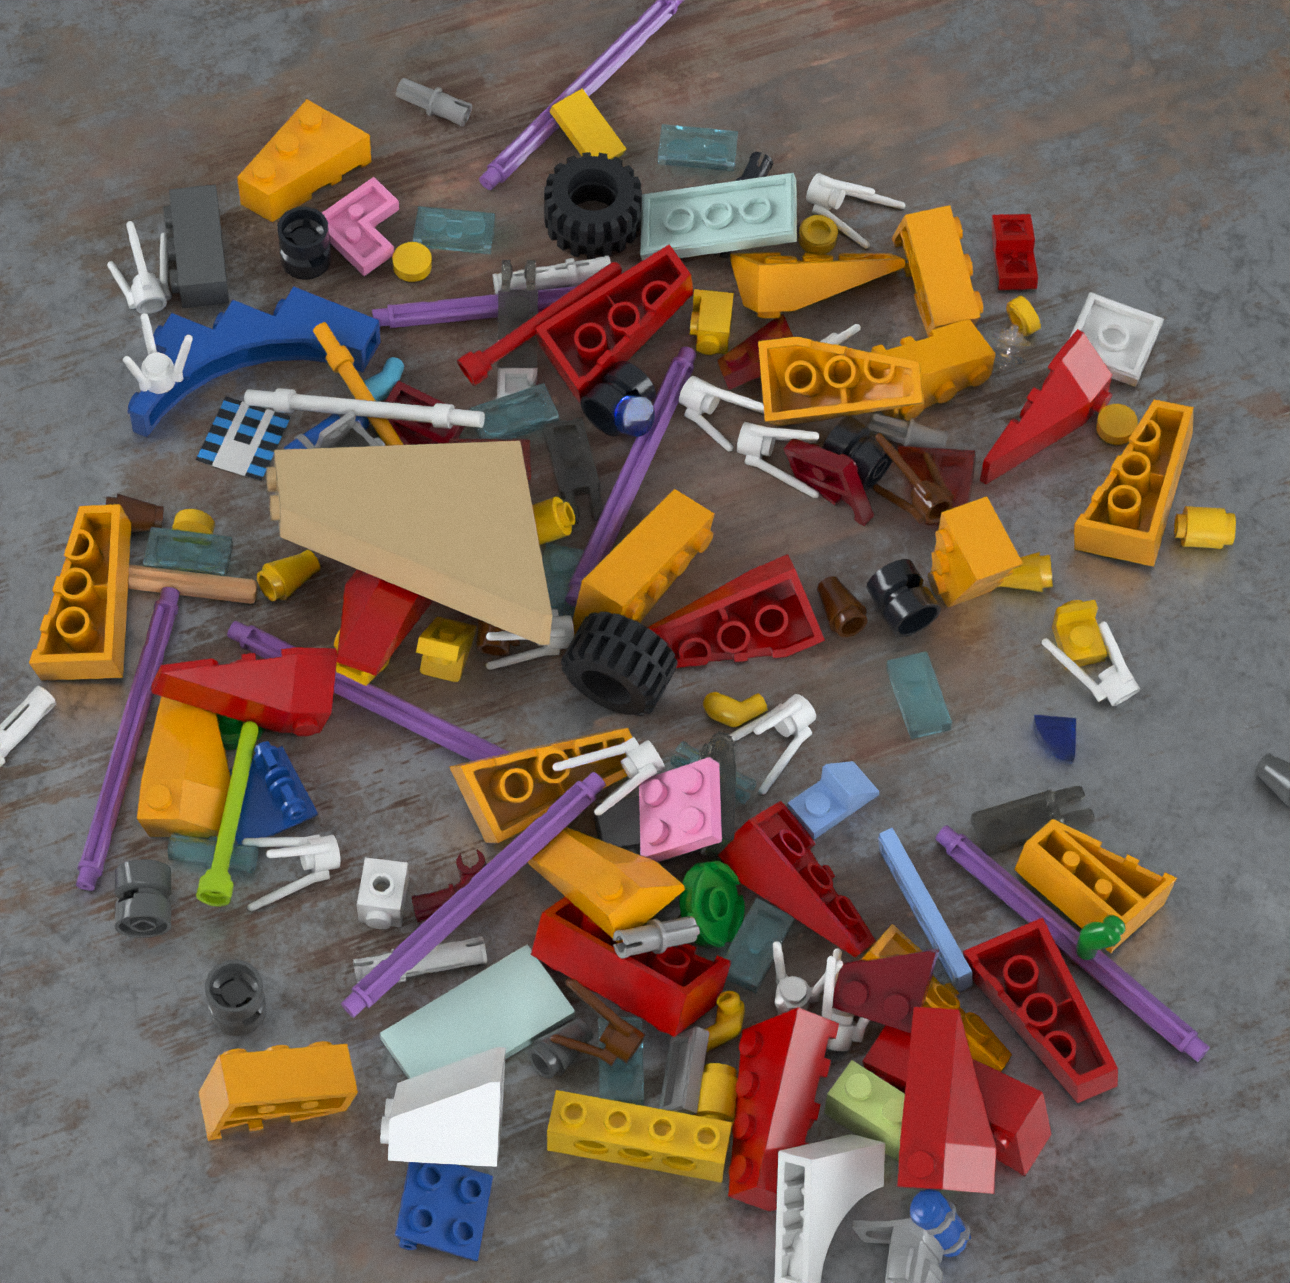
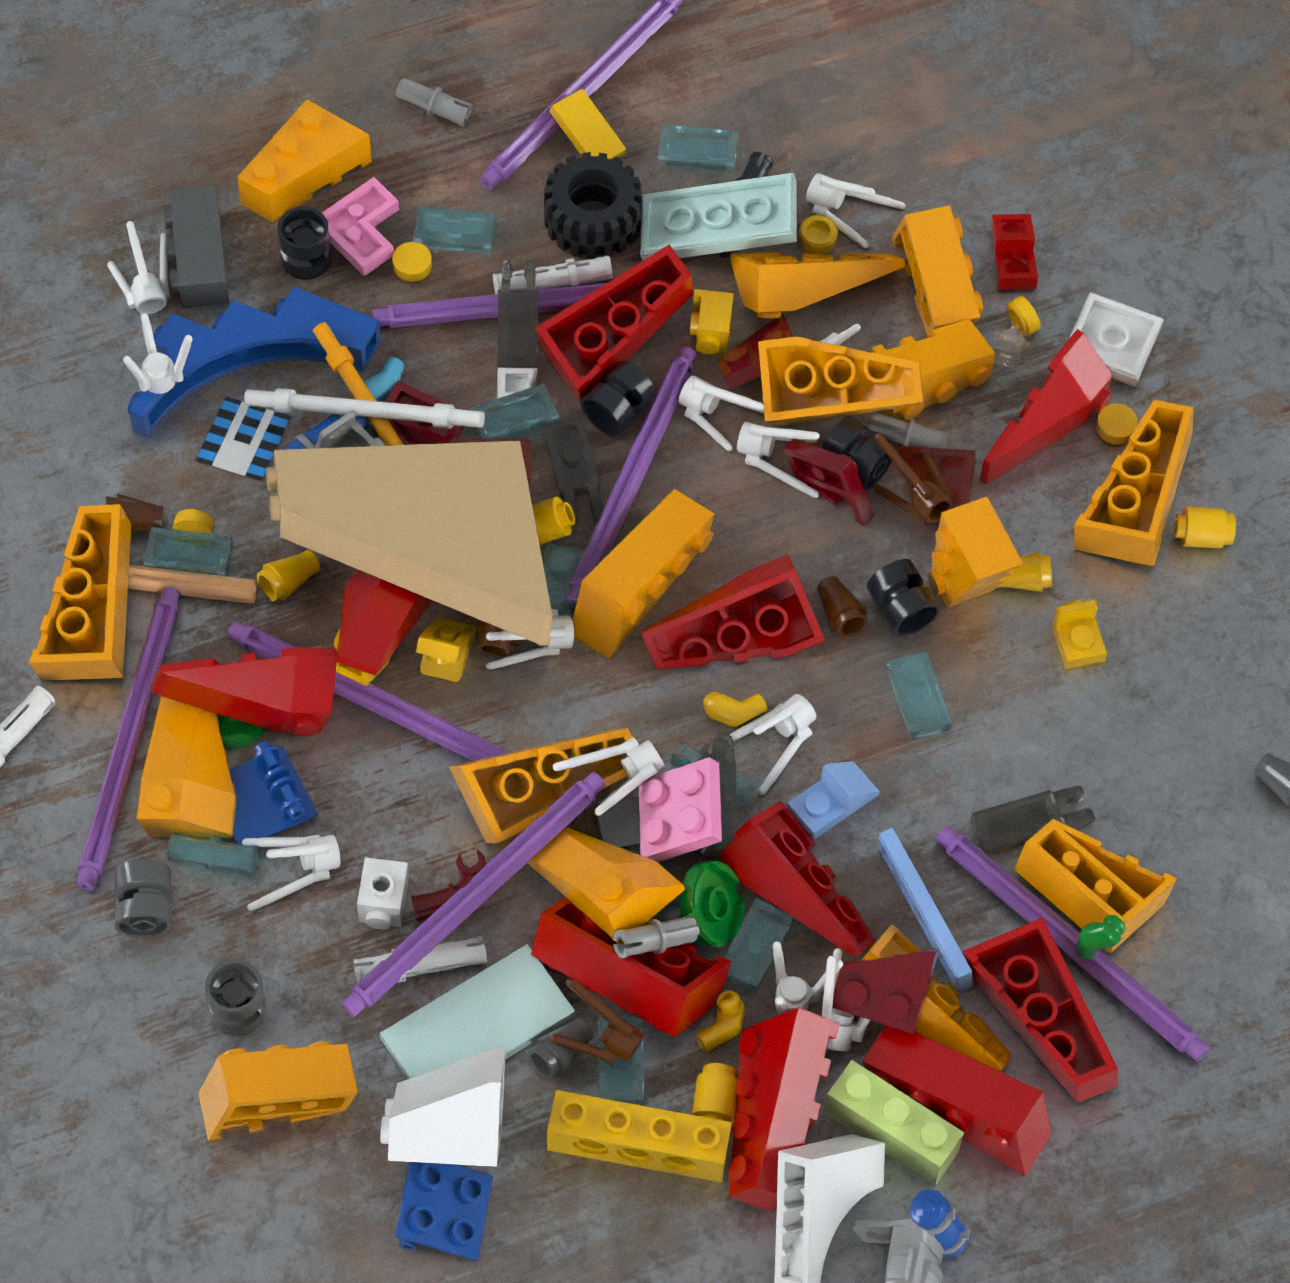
lime piece [196,721,258,907] -> none
red piece [457,262,622,386] -> none
black tyre [561,612,677,716] -> none
clear blue tile [614,395,655,437] -> none
light grey tile [659,1026,709,1115] -> none
red wedge [897,1007,997,1194] -> none
clear blue tile [1033,715,1076,762] -> none
white plant [1042,621,1141,707] -> none

